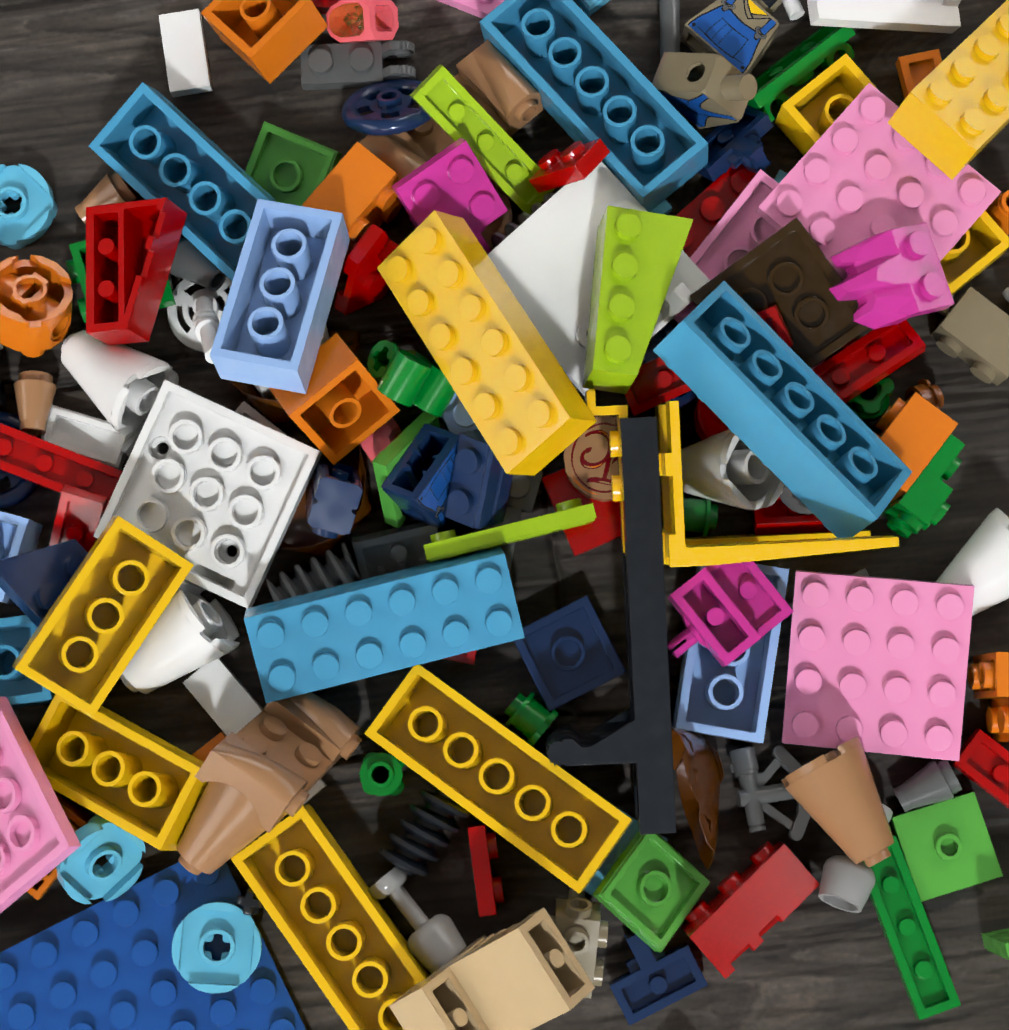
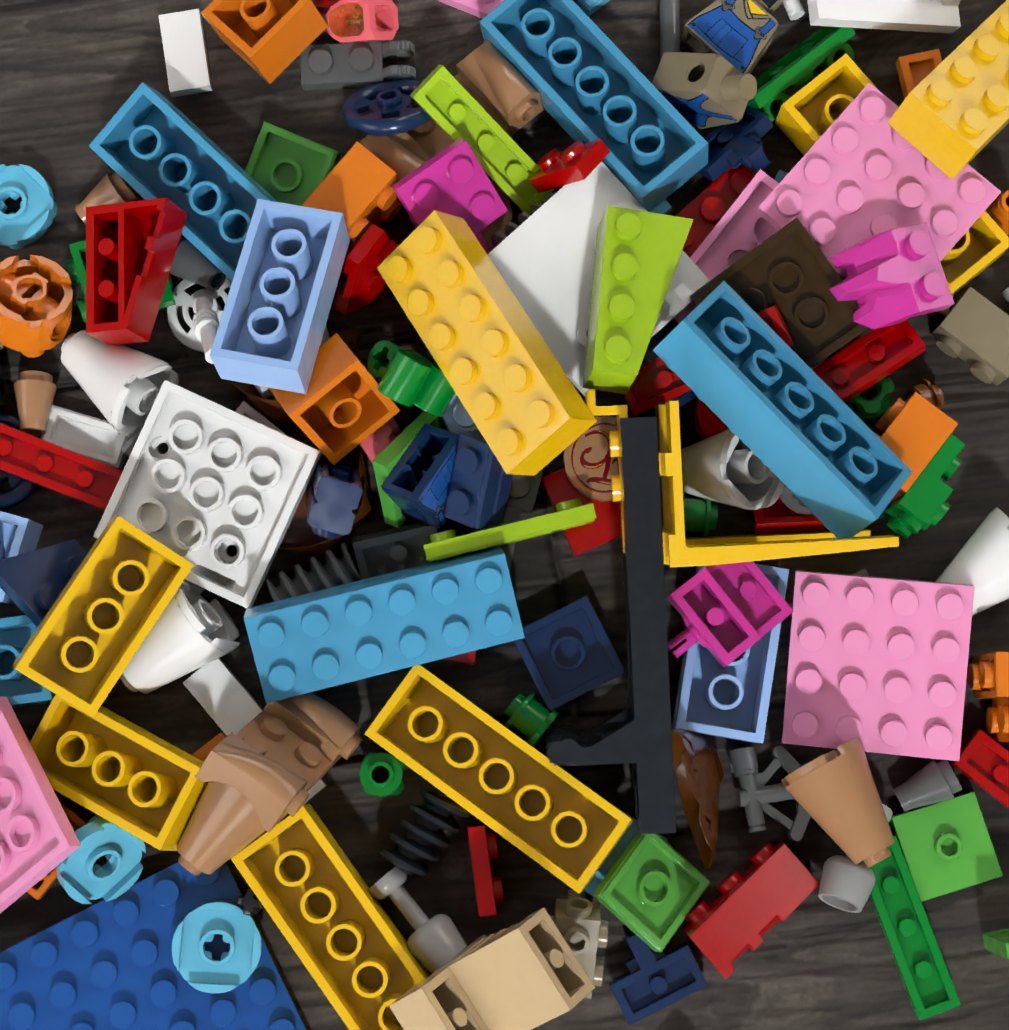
red plate [49,484,108,552] -> none

